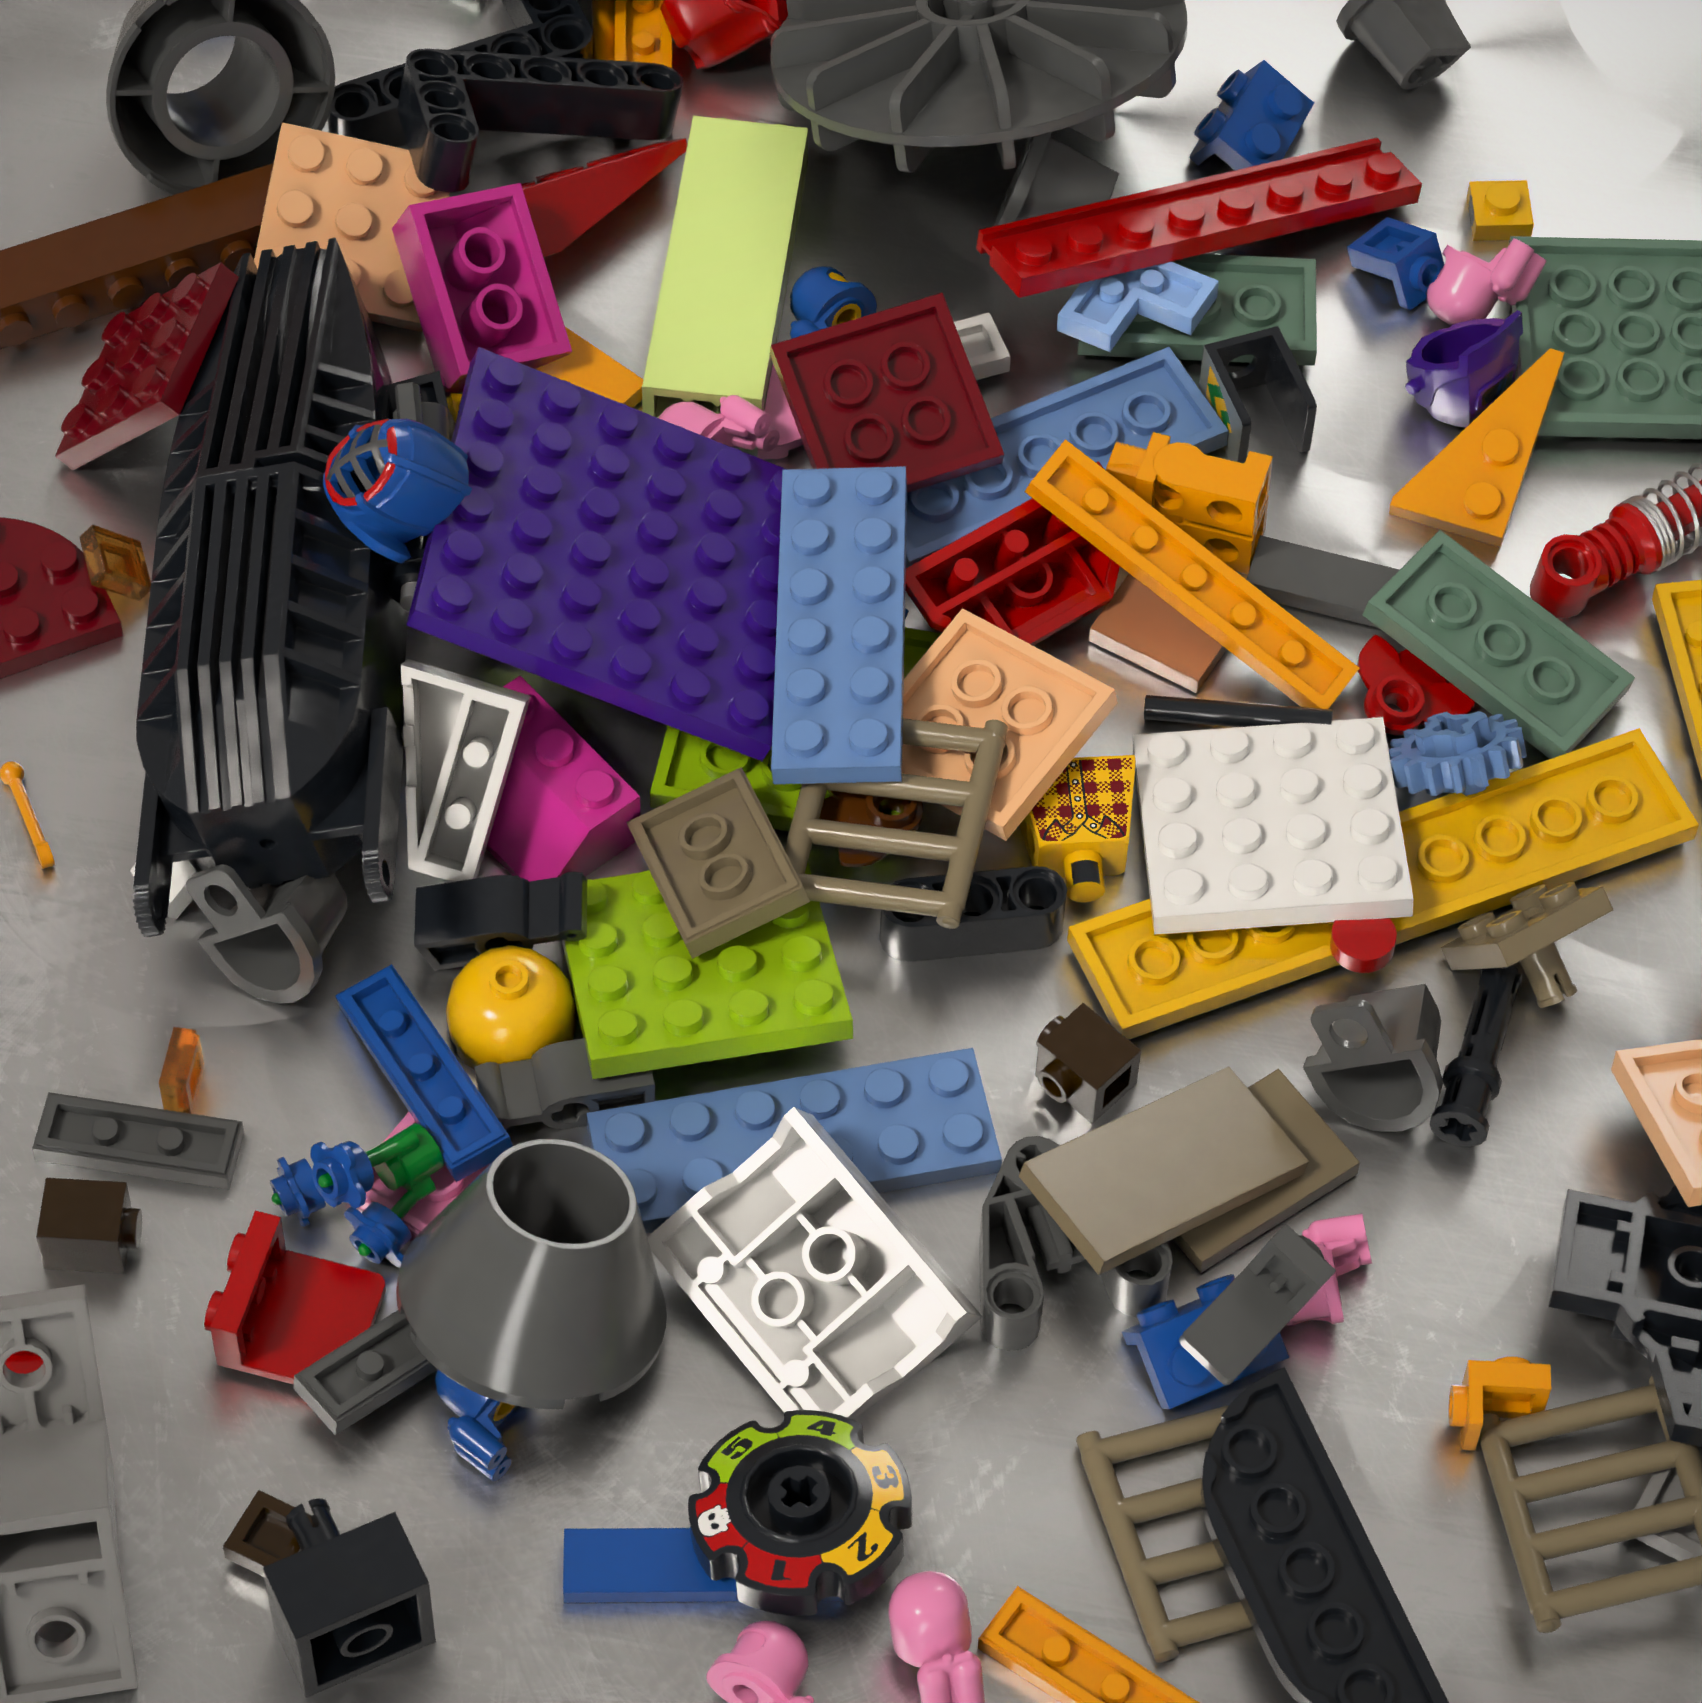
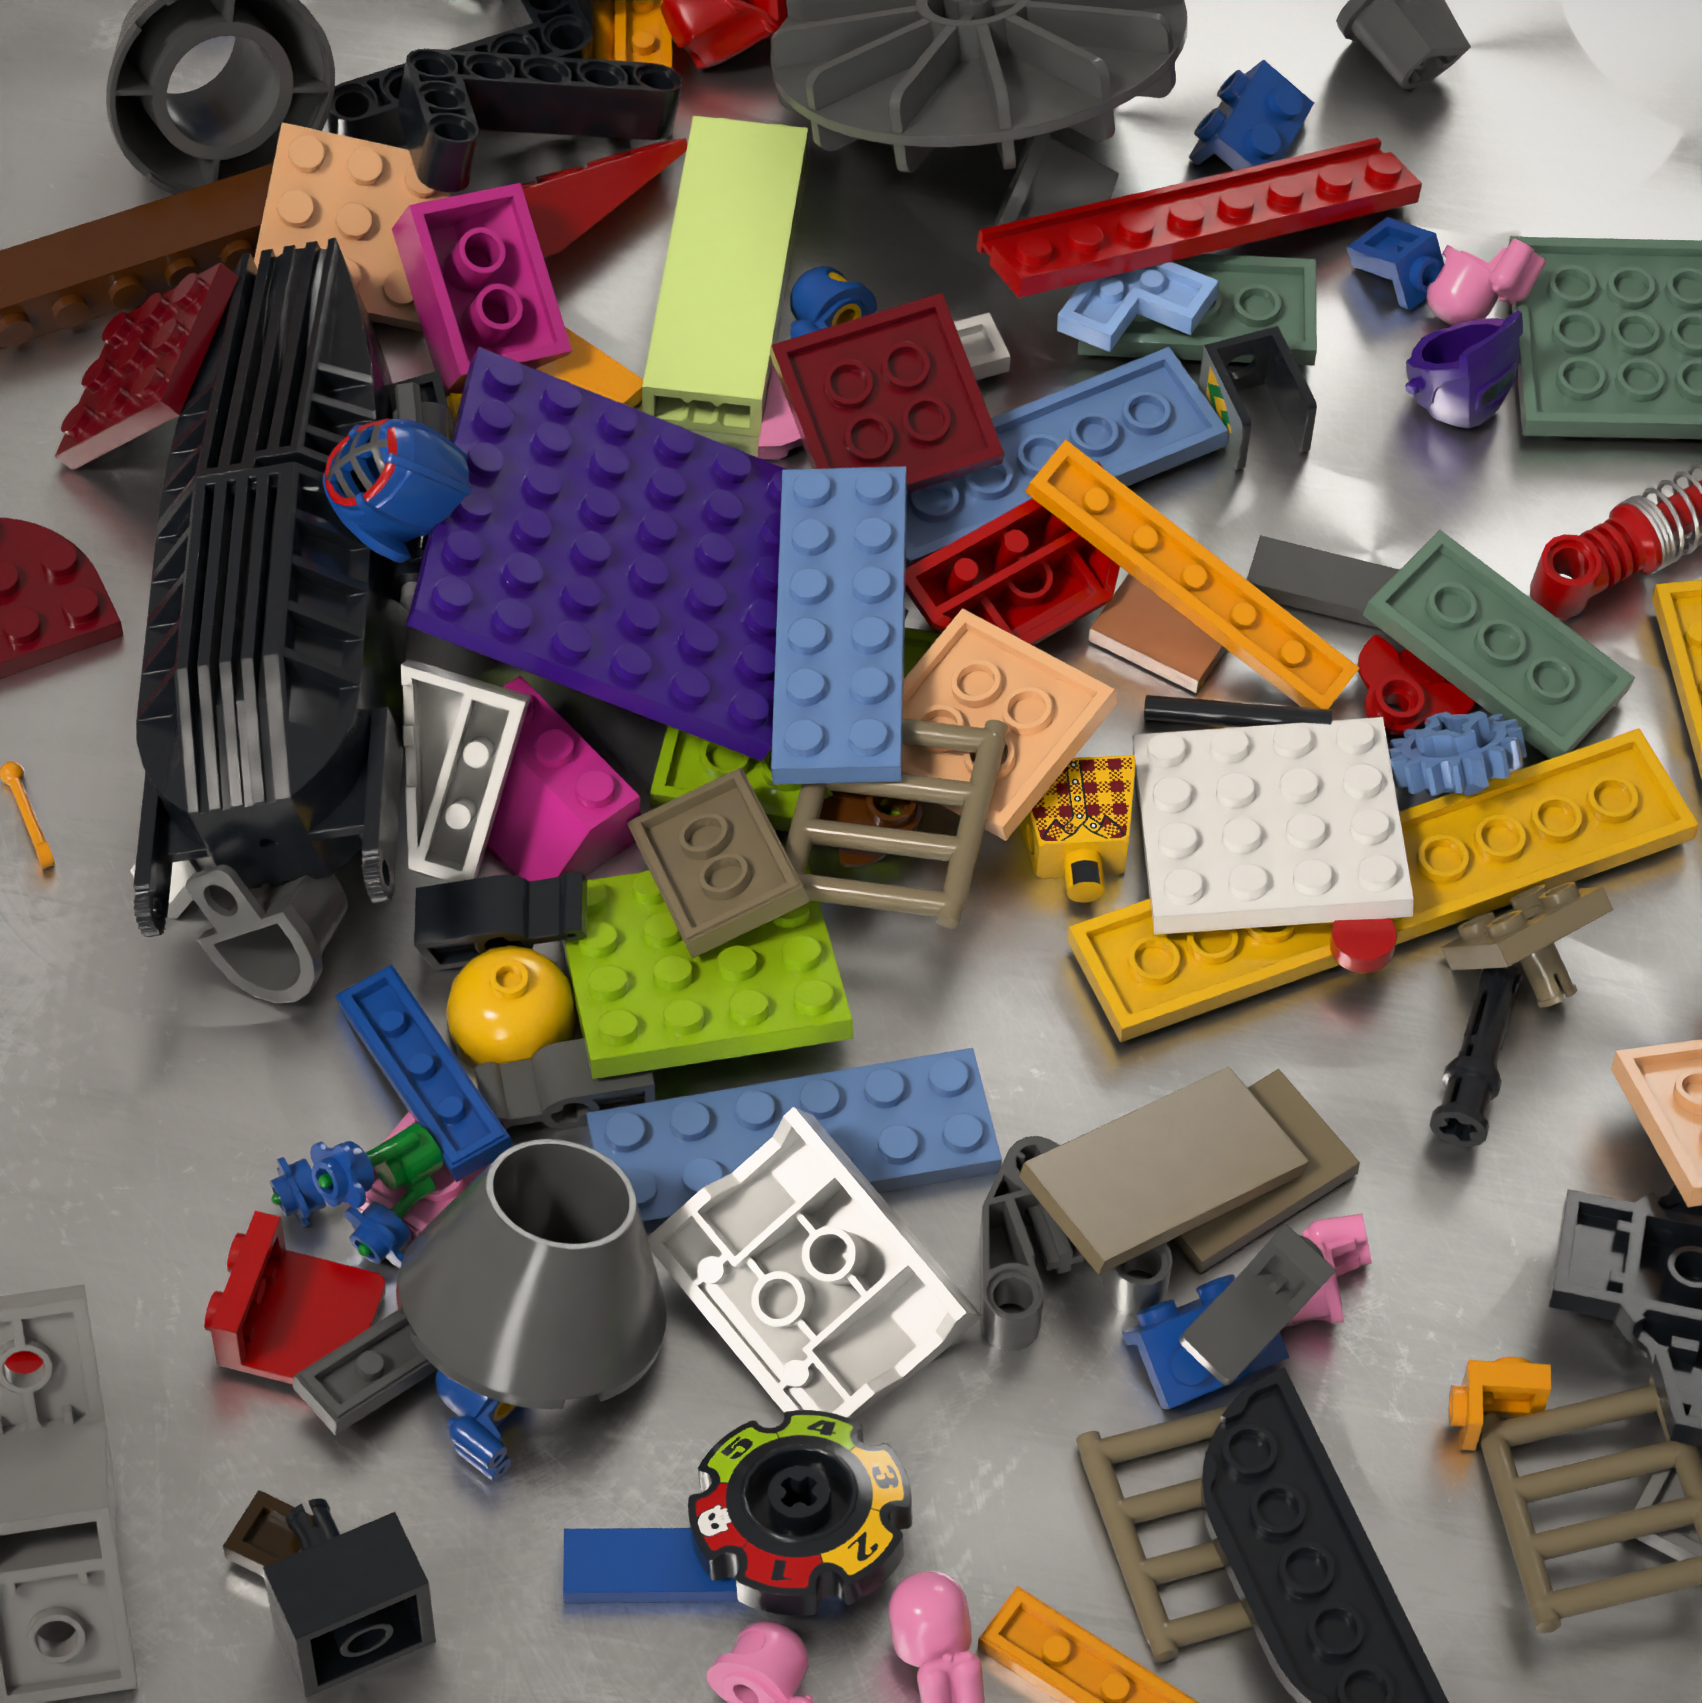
dark grey tile [32,1092,244,1190] -> none
dark brown brick [36,1178,142,1274] -> none
clear orange tile [79,524,151,601] -> none
clear orange tile [159,1027,204,1114] -> none
bright pink piece [658,395,780,452] -> none
black beam [879,866,1067,961] -> none
dark brown brick [1035,1003,1141,1124] -> none
light orange hips [1106,432,1273,575] -> none
dark grey container [1303,984,1443,1132] -> none
light orange wing [1389,348,1564,547] -> none
yellow plate [1467,180,1534,241] -> none

